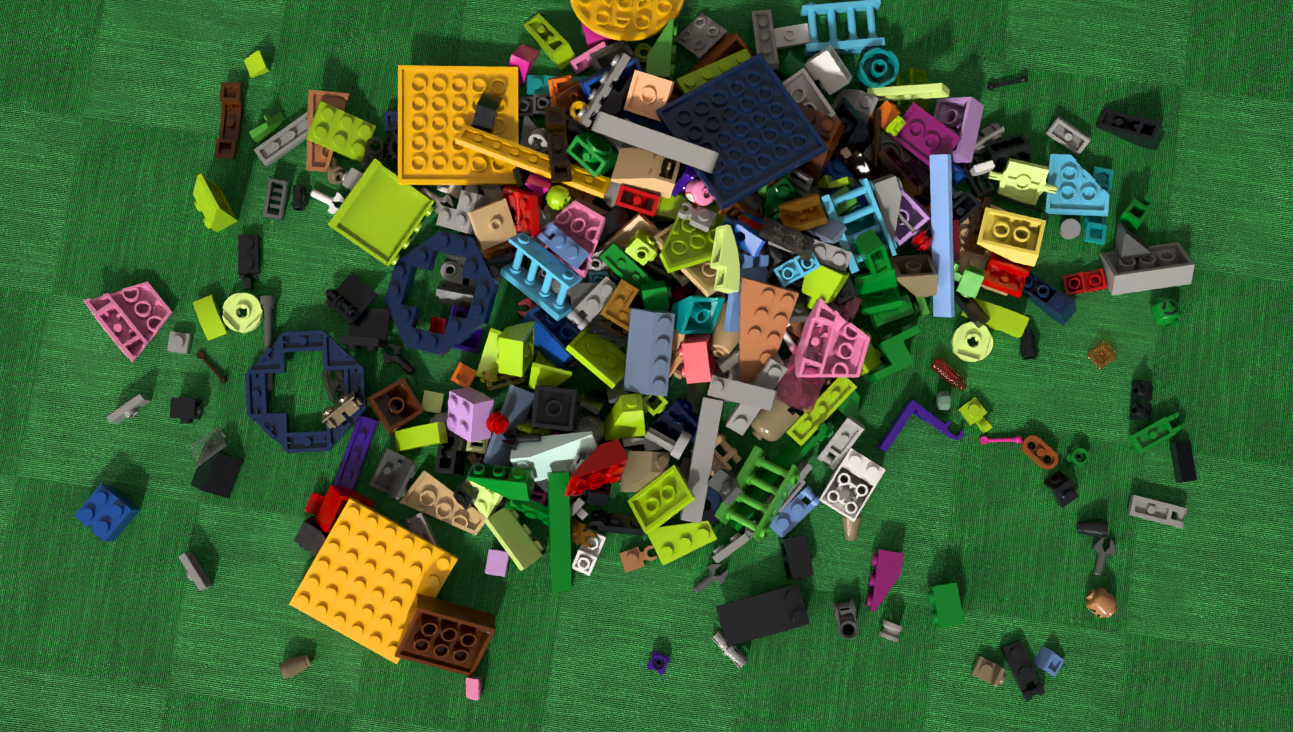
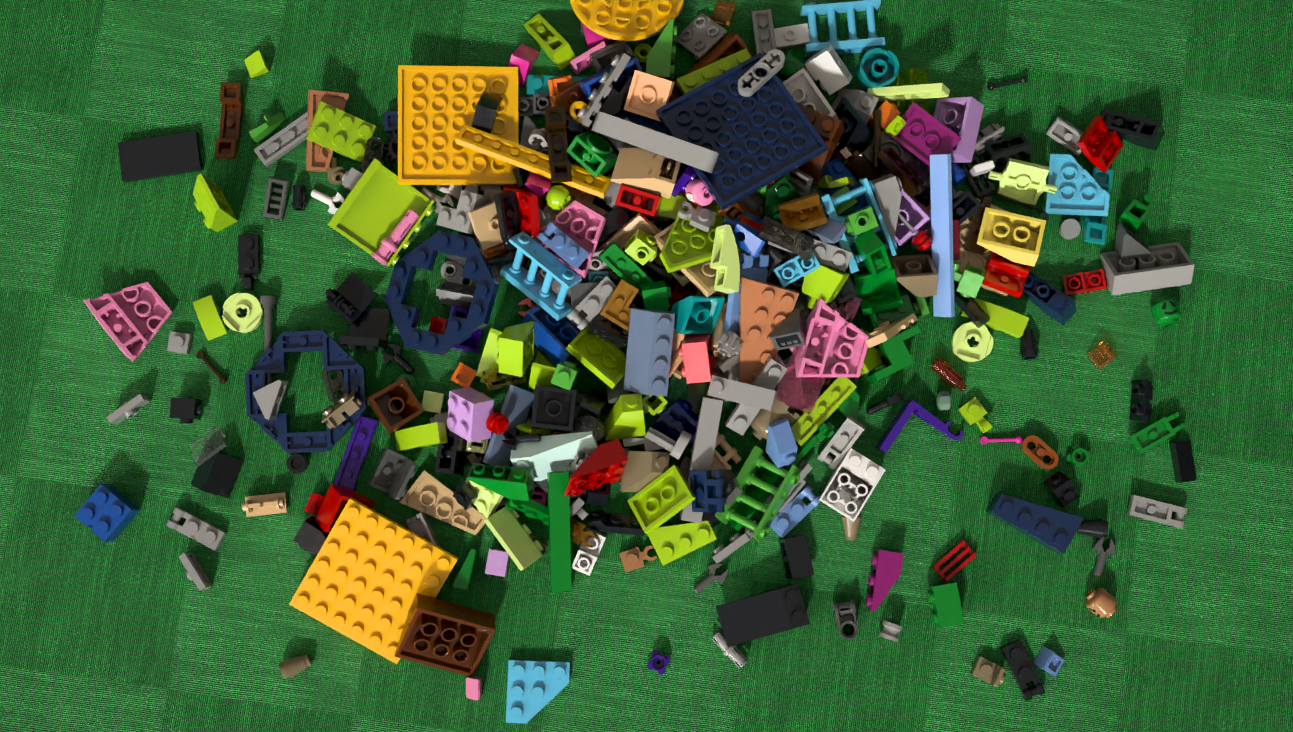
none -> black tile [118,131,203,182]
none -> light grey plate [166,507,227,551]
none -> tan hinge [242,492,287,517]
none -> light grey slope [253,380,289,420]
none -> black tile [287,453,309,474]
none -> bright pink pin [371,209,419,266]
none -> green slope [452,548,479,590]
none -> black hinge [494,191,521,249]
none -> medium azure plate [506,659,570,724]
none -> bright green brick [550,360,580,391]
none -> dark blue plate [690,470,726,513]
none -> clear orange slope [711,1,736,26]
none -> light grey gear [715,331,742,357]
none -> light grey beam [737,49,785,97]
none -> medium blue slope [766,418,797,468]
none -> dark grey slope [769,308,806,350]
none -> bright green brick [843,207,878,236]
none -> tan wing [865,313,918,348]
none -> black bar [866,392,904,415]
none -> red tile [932,540,977,582]
none -> dark blue wedge [986,494,1083,554]
none -> red slope [1077,116,1123,172]

